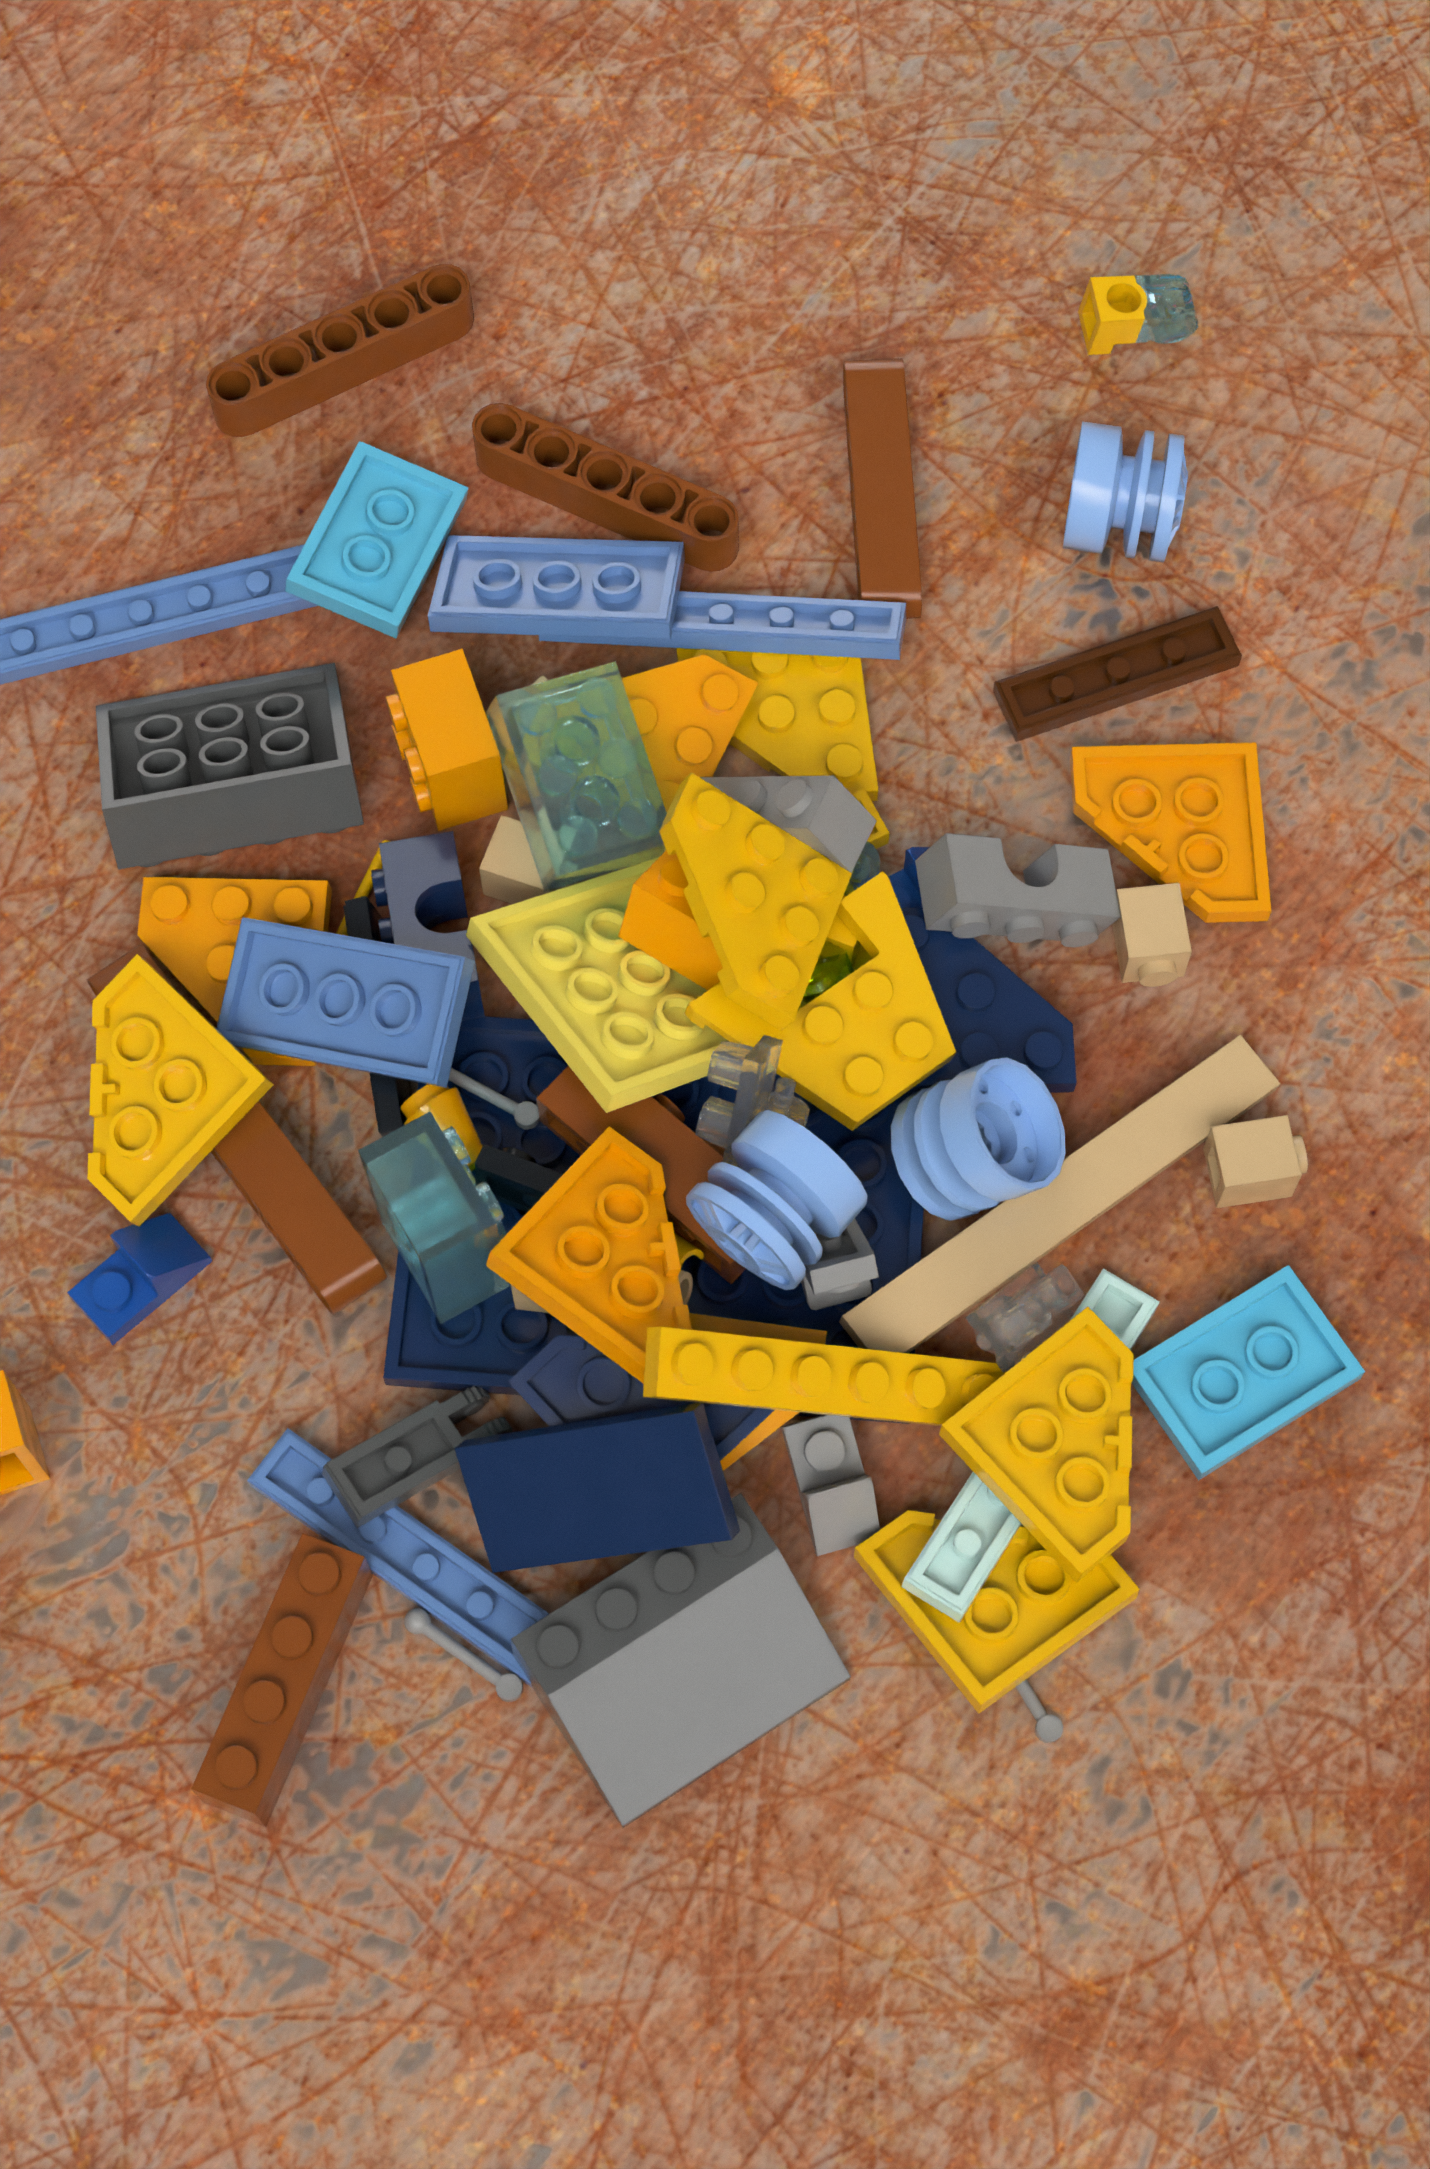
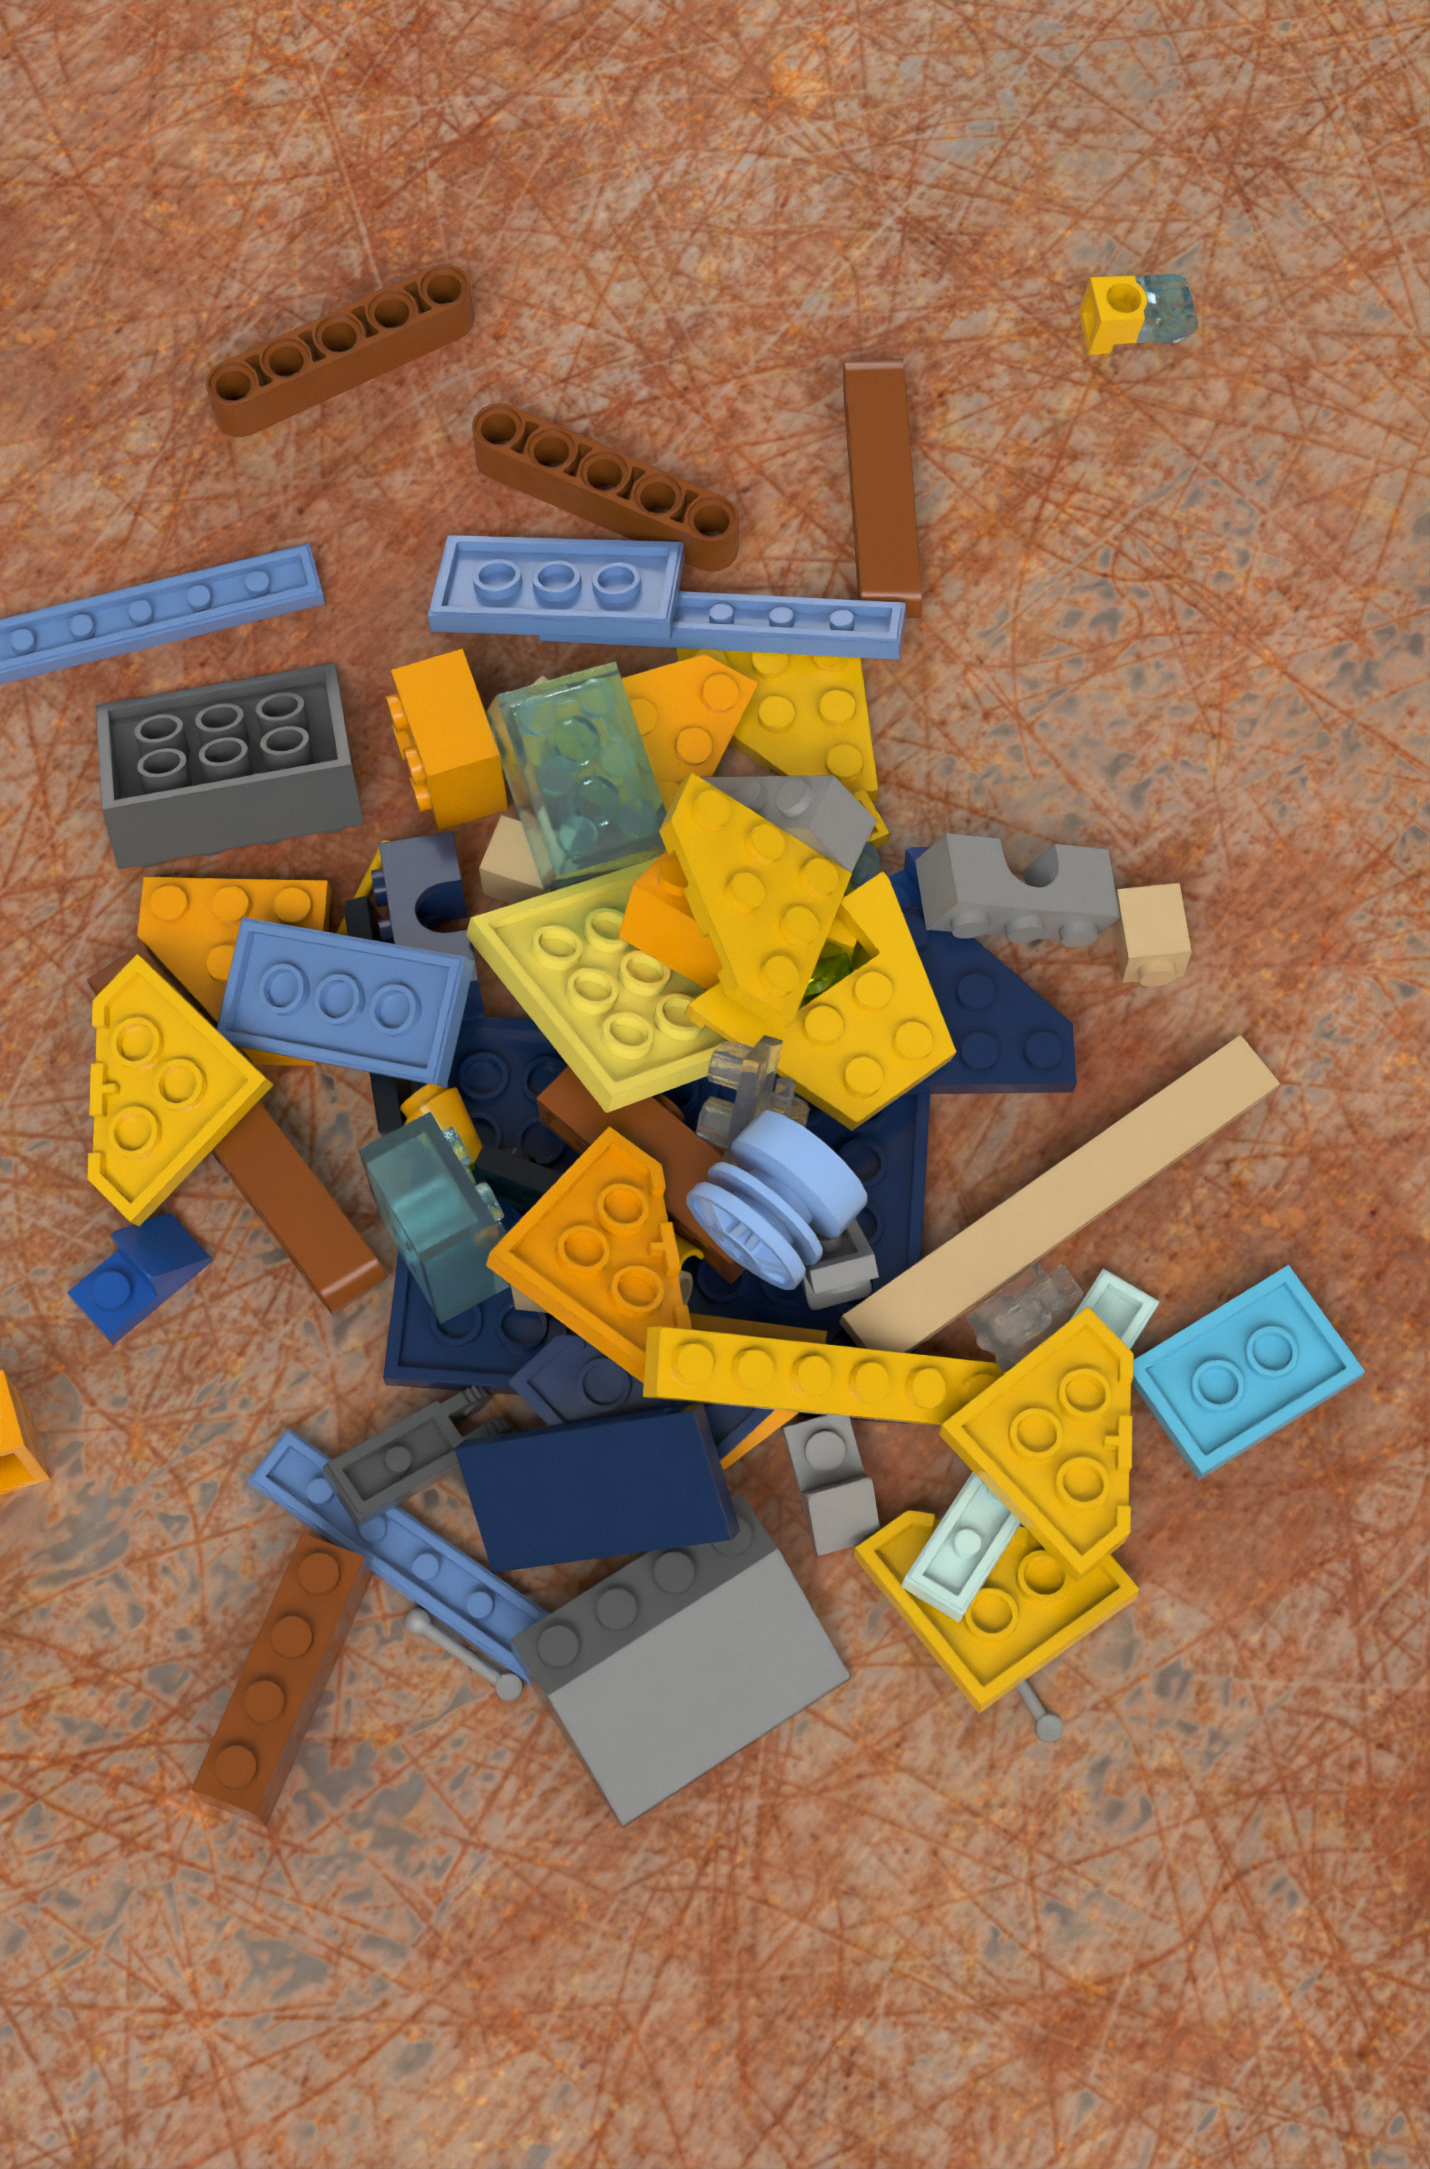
medium azure plate [285,441,469,639] -> none
light grey hinge [448,1067,540,1130] -> none
light blue wheel [891,1058,1066,1221] -> none
reddish brown tile [993,606,1242,742] -> none
light blue wheel [1063,421,1188,563] -> none
light orange plate [1070,742,1271,923] -> none
tan brick [1203,1115,1308,1208] -> none

